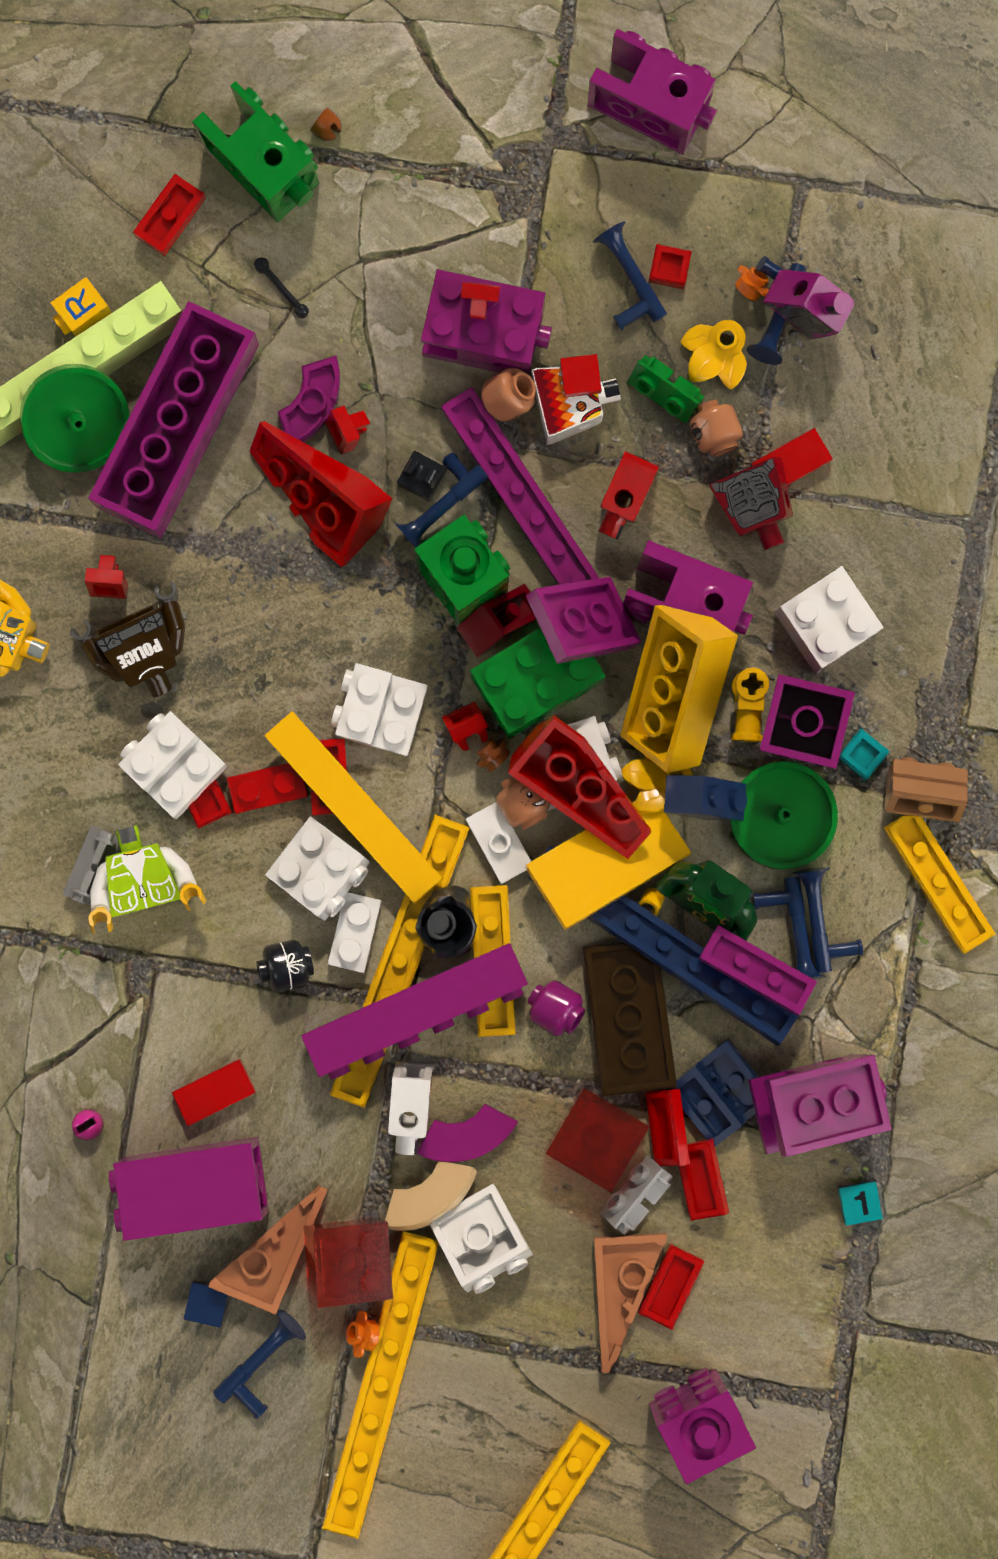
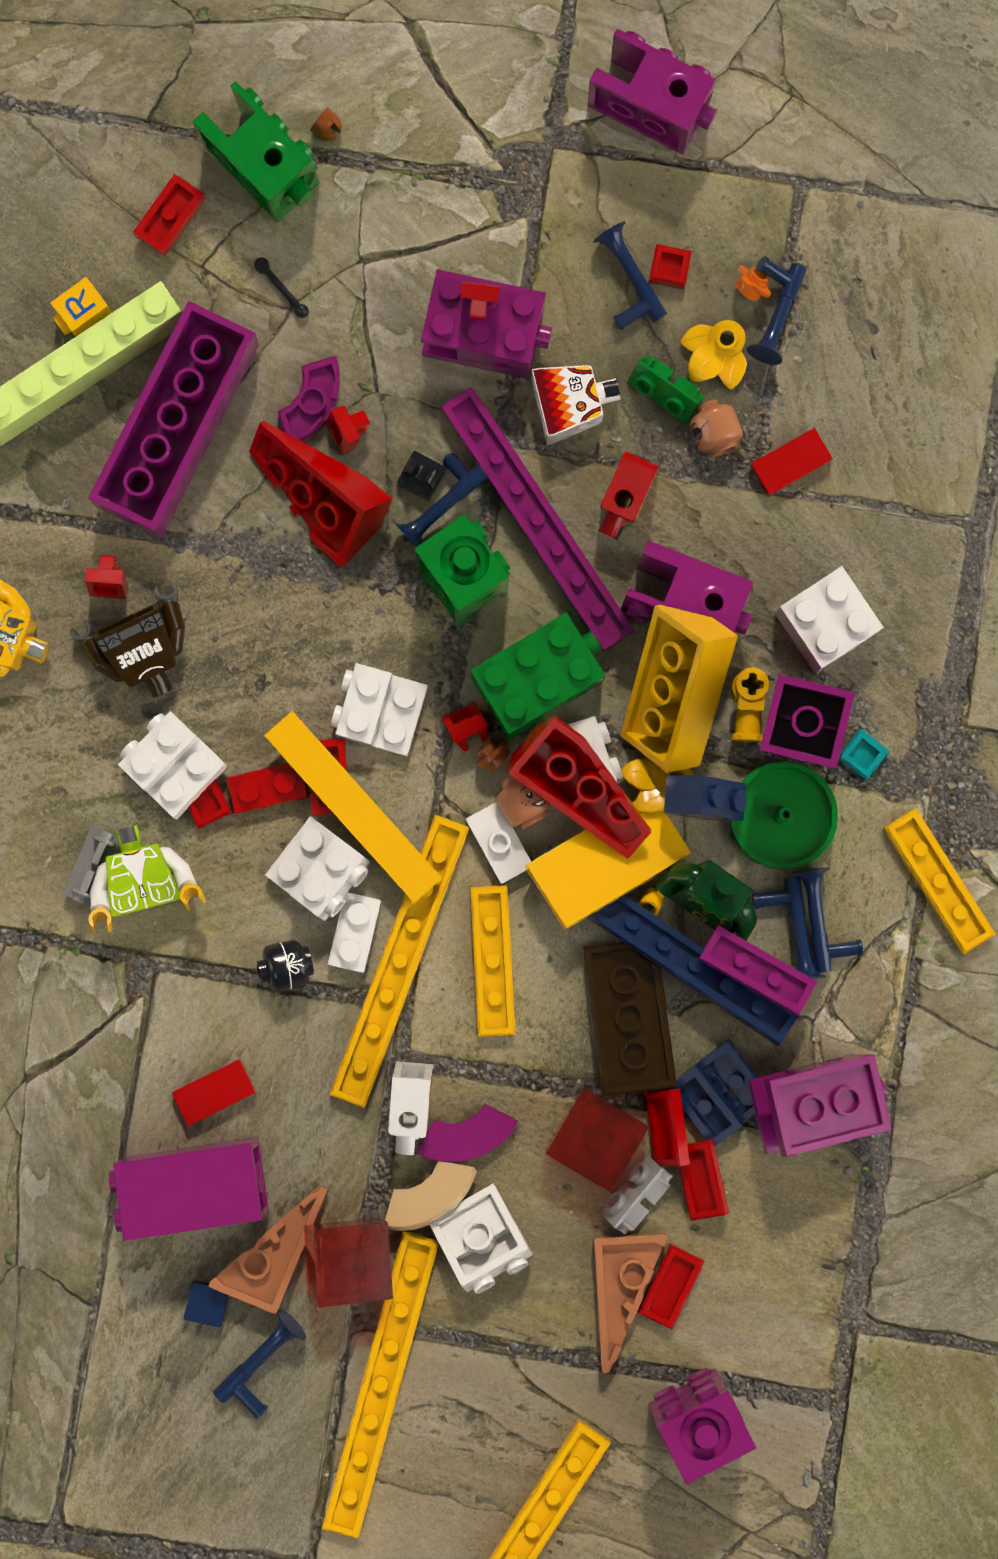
green piece [20,364,130,473] -> none
dark pink hinge [72,1109,104,1140] -> none
magenta brick [301,943,528,1080] -> none
orange plate [346,1311,380,1358] -> none
black hair [415,885,477,958] -> none
dark red slope [456,584,537,658] -> none
nougat head [481,367,536,422] -> none
magenta plate [526,577,641,664] -> none
magenta head [527,980,586,1036] -> none
red tile [560,354,602,398] -> none
torso [709,457,793,551] -> none
magenta torso [763,270,854,339] -> none
teal tile [837,1180,883,1226] -> none
medium nougat brick [885,757,968,822] -> none

